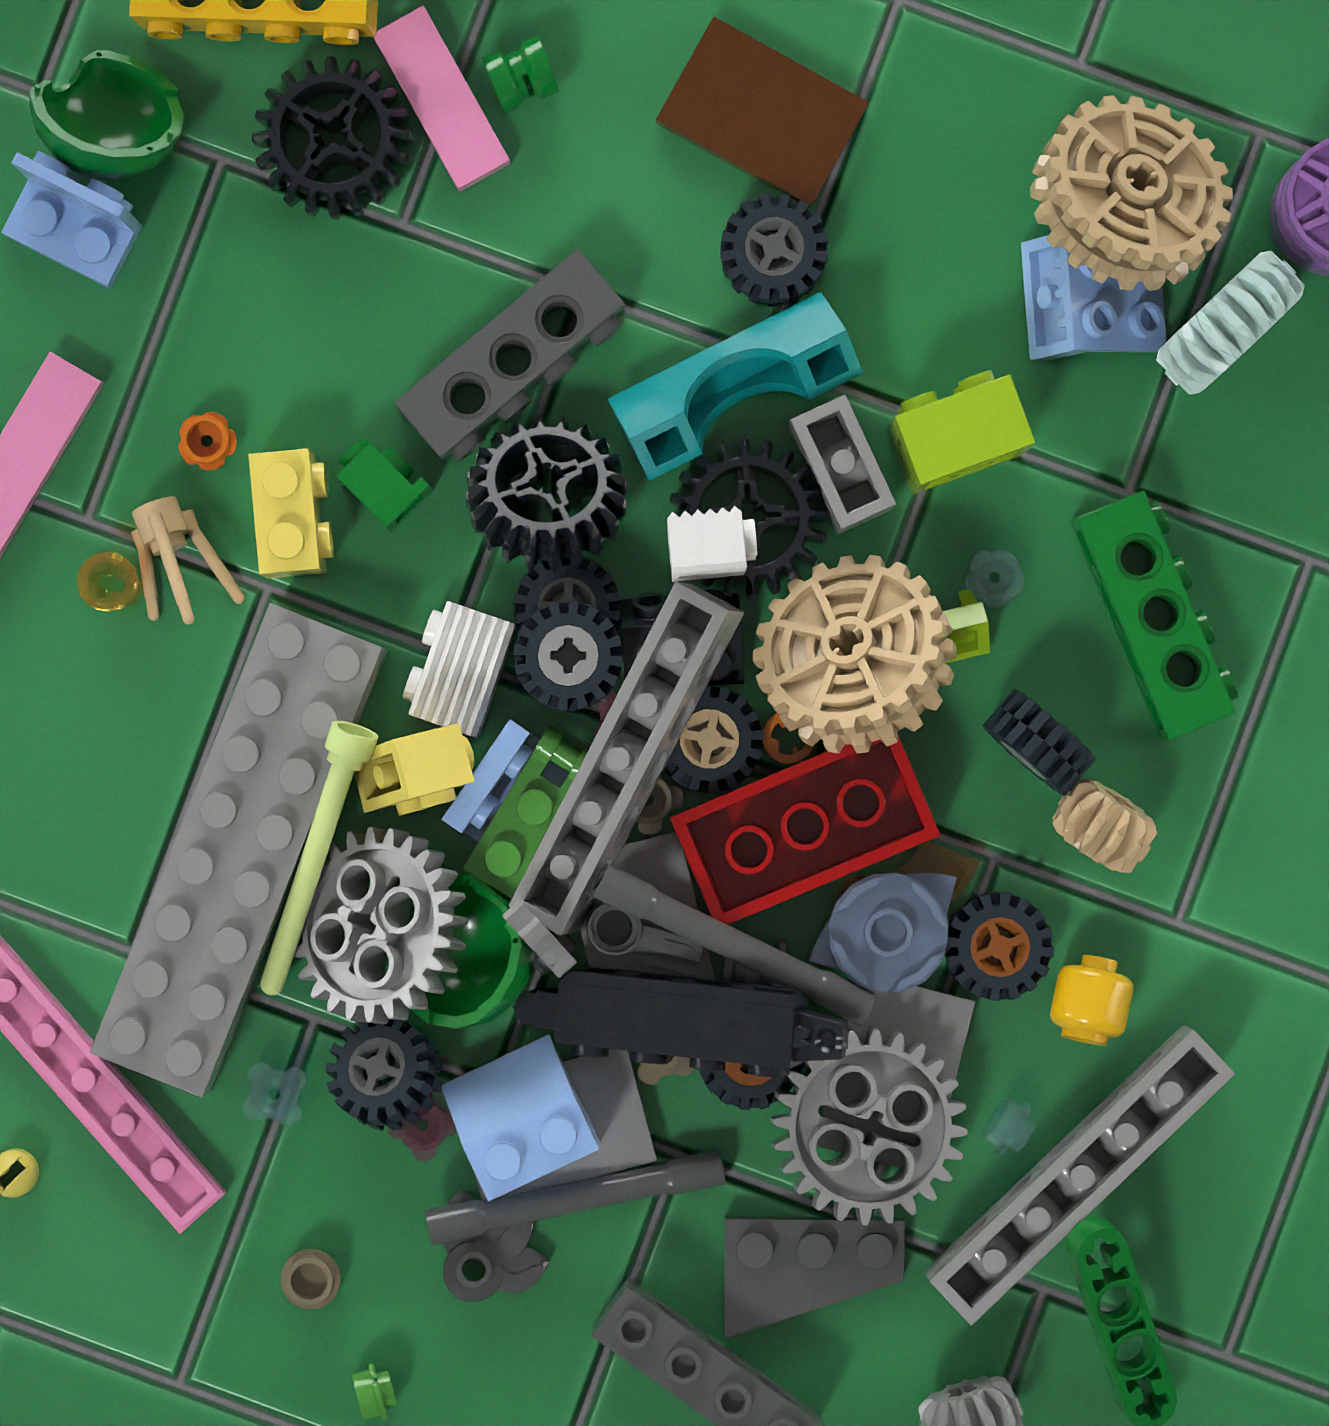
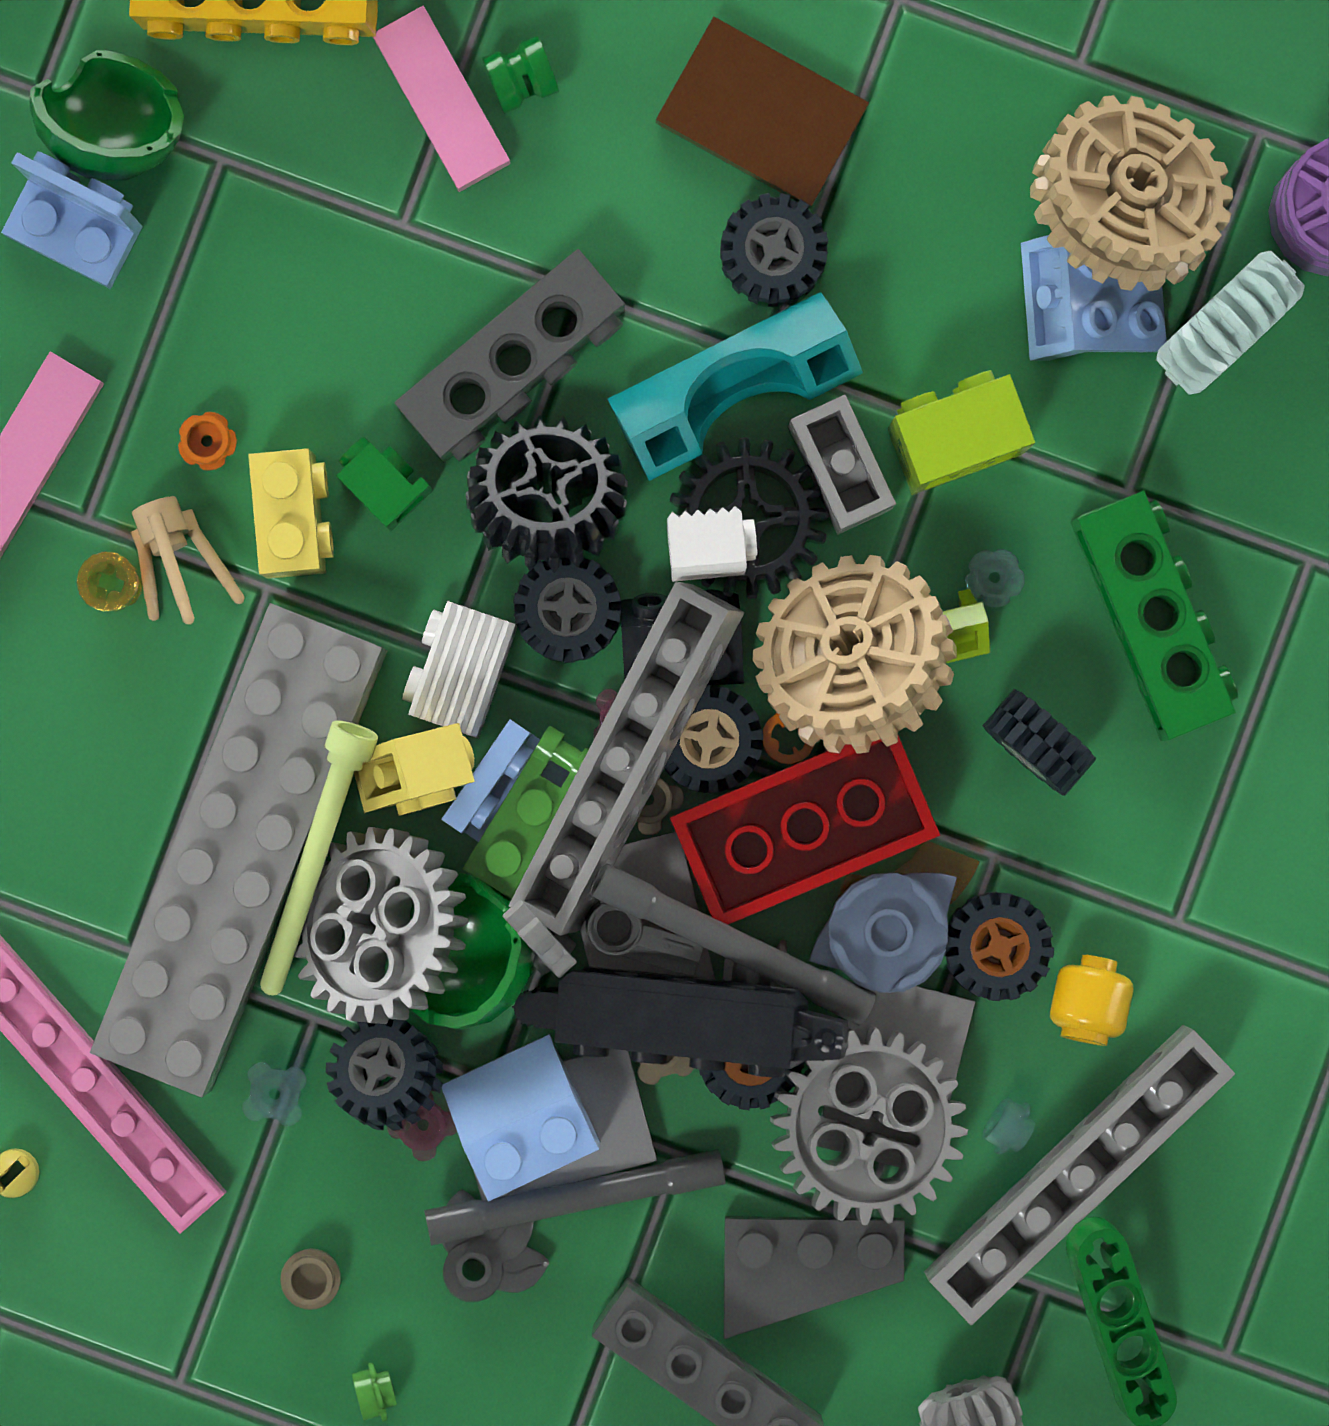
black gear [252,56,414,220] -> none
black wheel [513,601,623,711] -> none
tan gear [1052,778,1157,873] -> none

